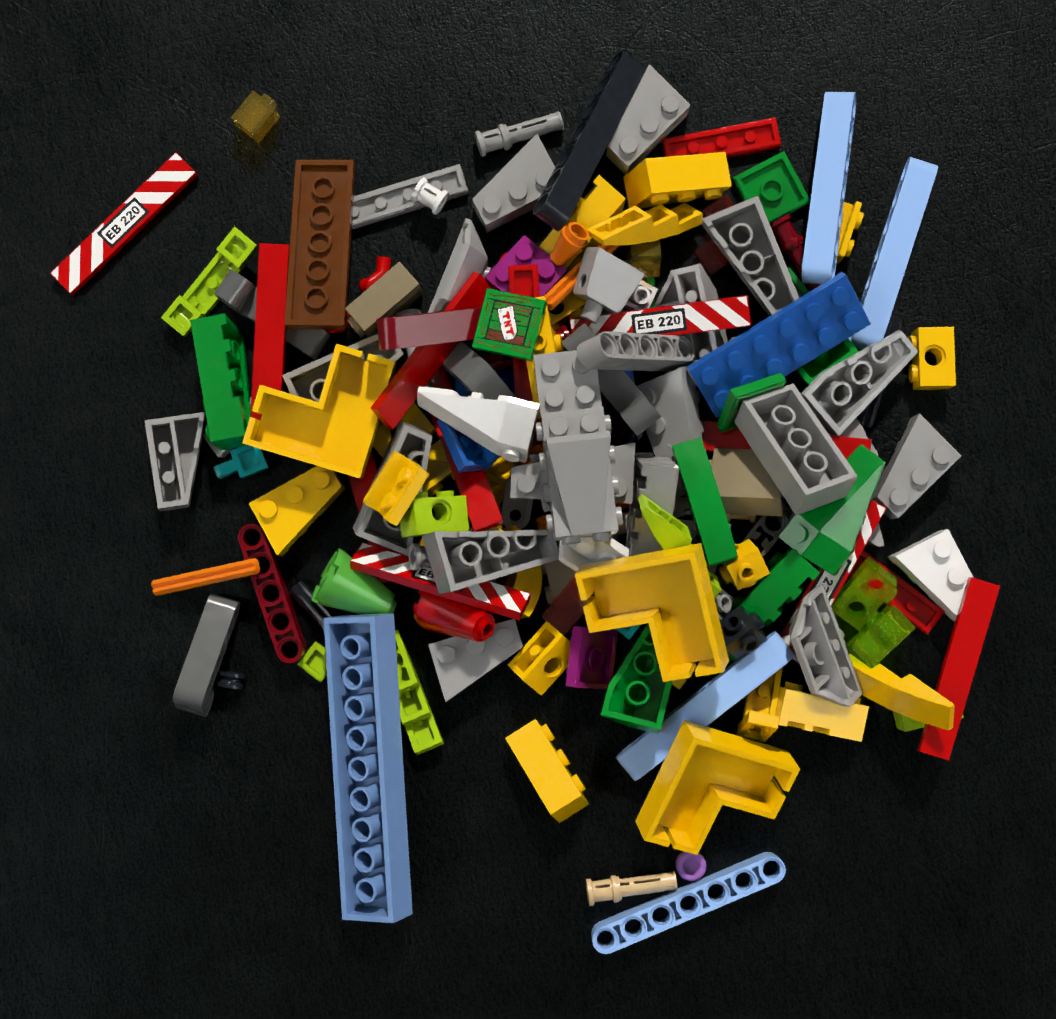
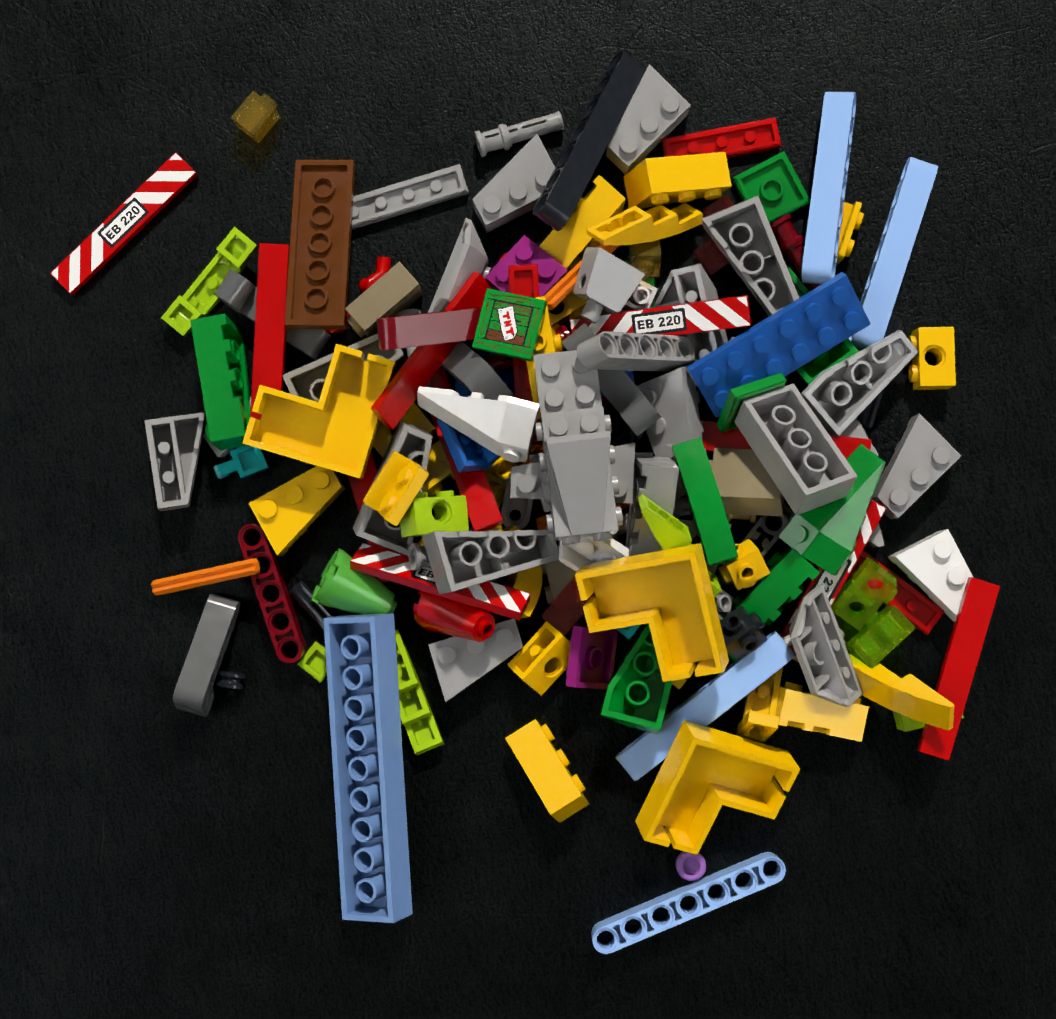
white bush [411,177,449,215] -> none
orange cone [550,222,589,266] -> none
tan pin [586,871,678,906] -> none

